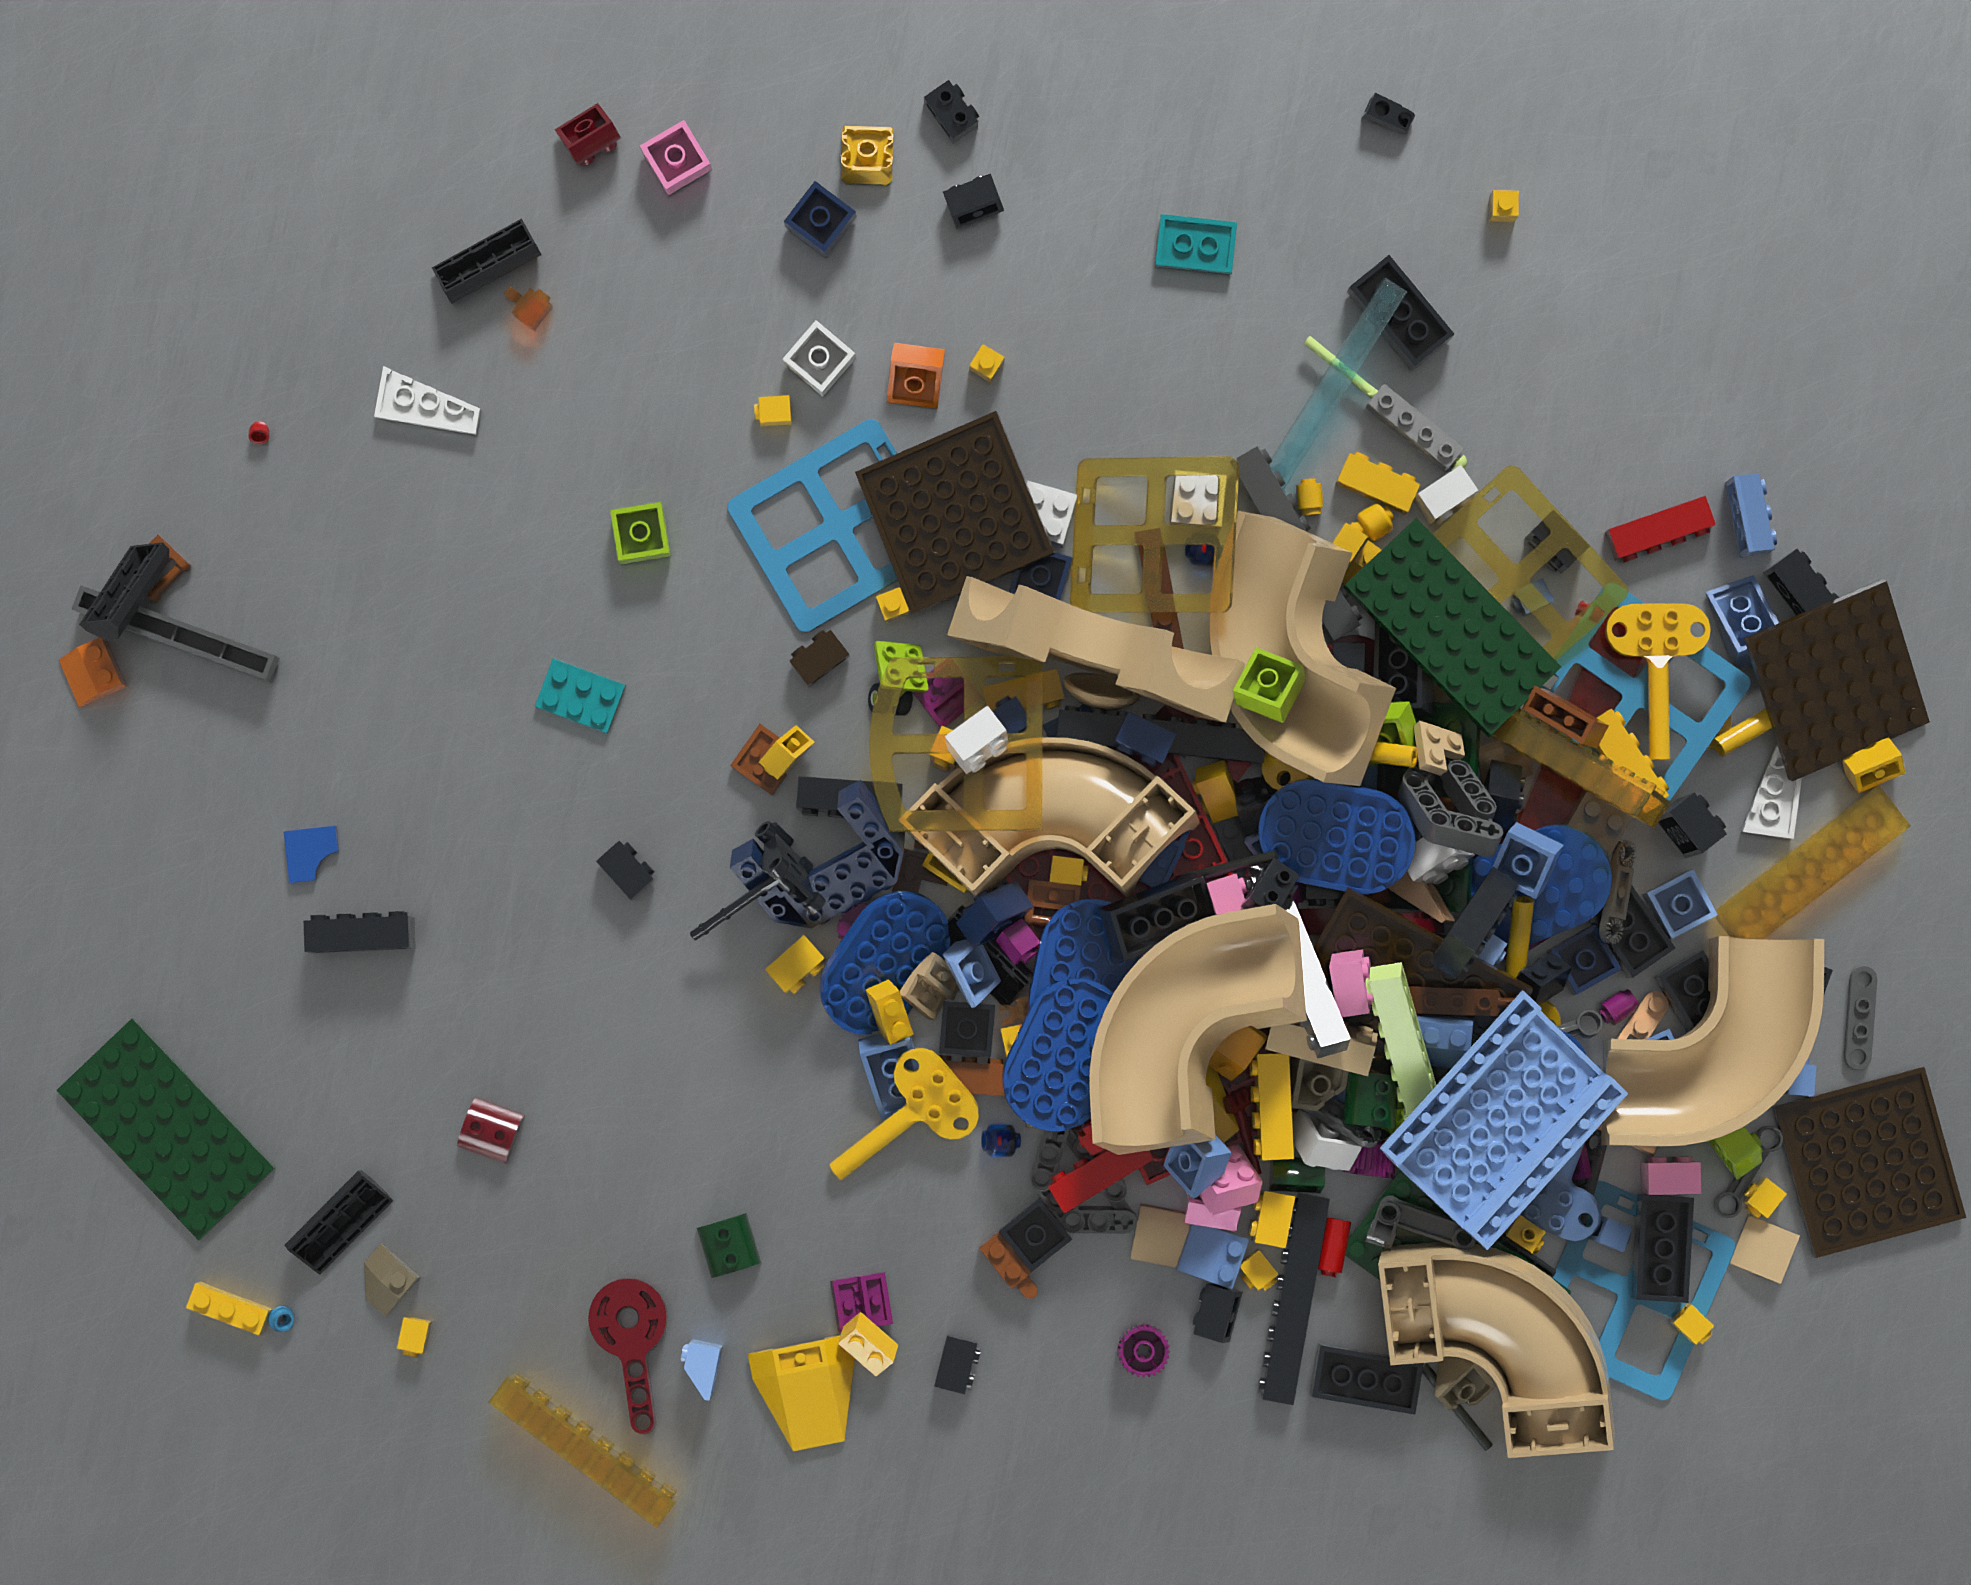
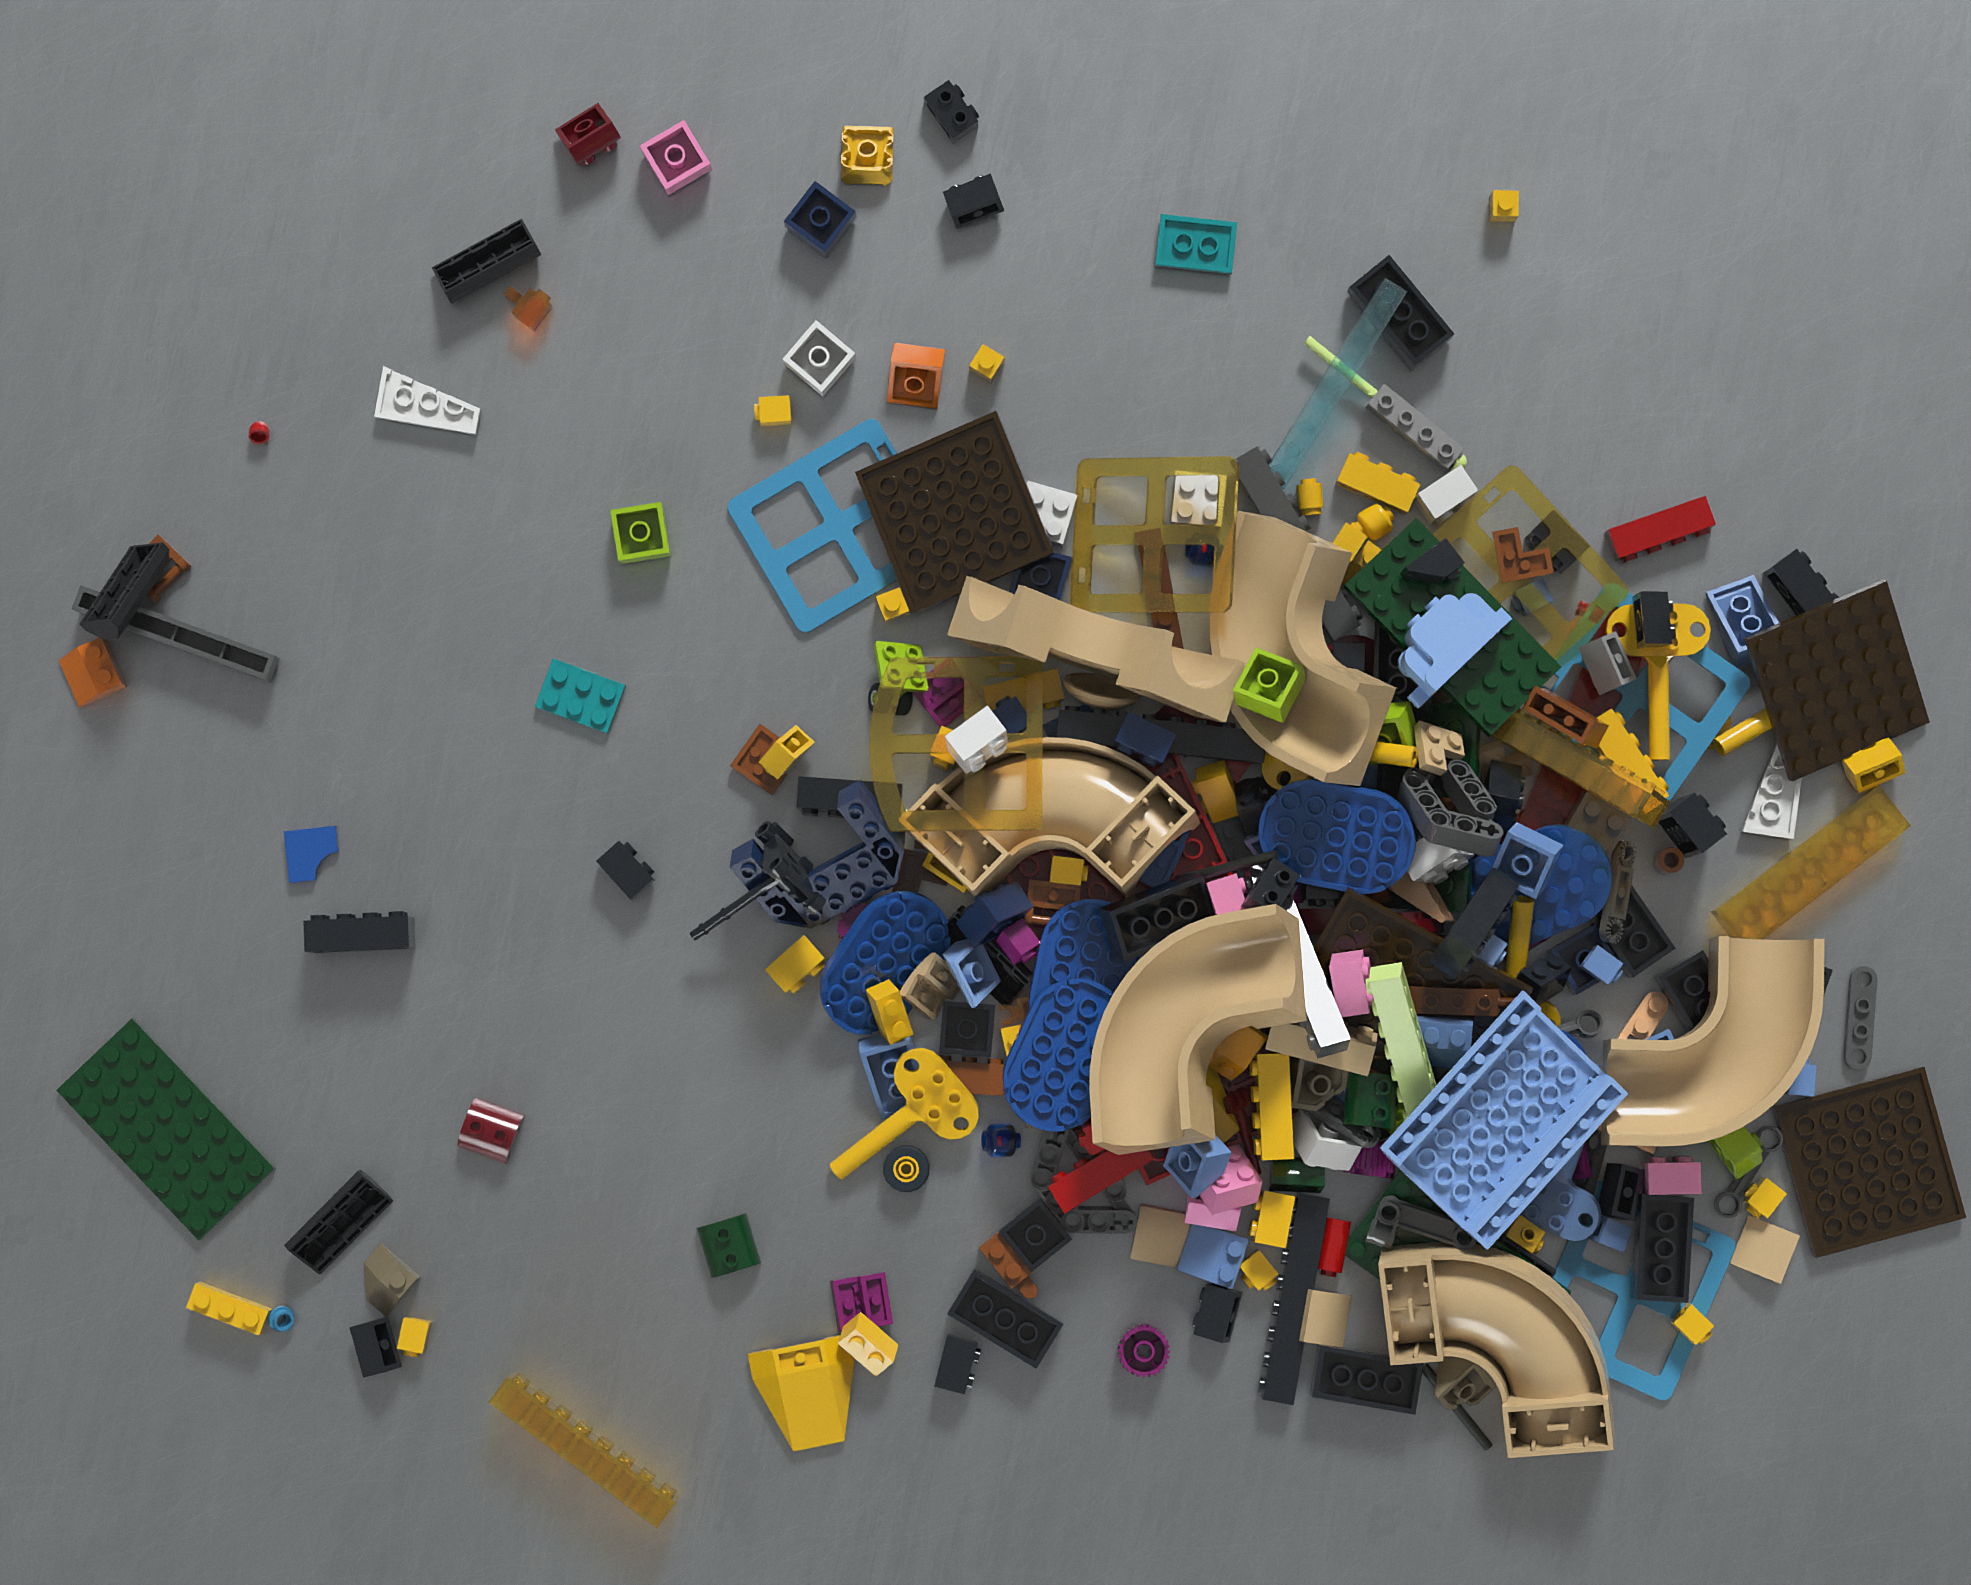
dark red beam [588,1279,668,1435] -> none
light blue slope [681,1339,723,1401] -> none
dark brown brick [789,630,850,687] -> none
black leg [1362,93,1415,134] -> none
magenta brick [1599,989,1639,1025] -> none
light blue brick [1643,869,1718,939] -> none
medium blue slope [1725,474,1777,558] -> none
none -> black brick [349,1316,402,1378]
none -> black wheel [883,1145,930,1192]
none -> black brick [947,1268,1063,1369]
none -> tan slope [1299,1289,1352,1347]
none -> light blue brick [1398,593,1512,708]
none -> black slope [1400,538,1465,584]
none -> dark orange plate [1492,527,1554,583]
none -> light grey brick [1578,631,1637,695]
none -> medium blue brick [1579,945,1623,985]
none -> black brick [1599,1163,1645,1221]
none -> black slope [1632,591,1676,649]
none -> dark orange brick [1654,847,1685,874]

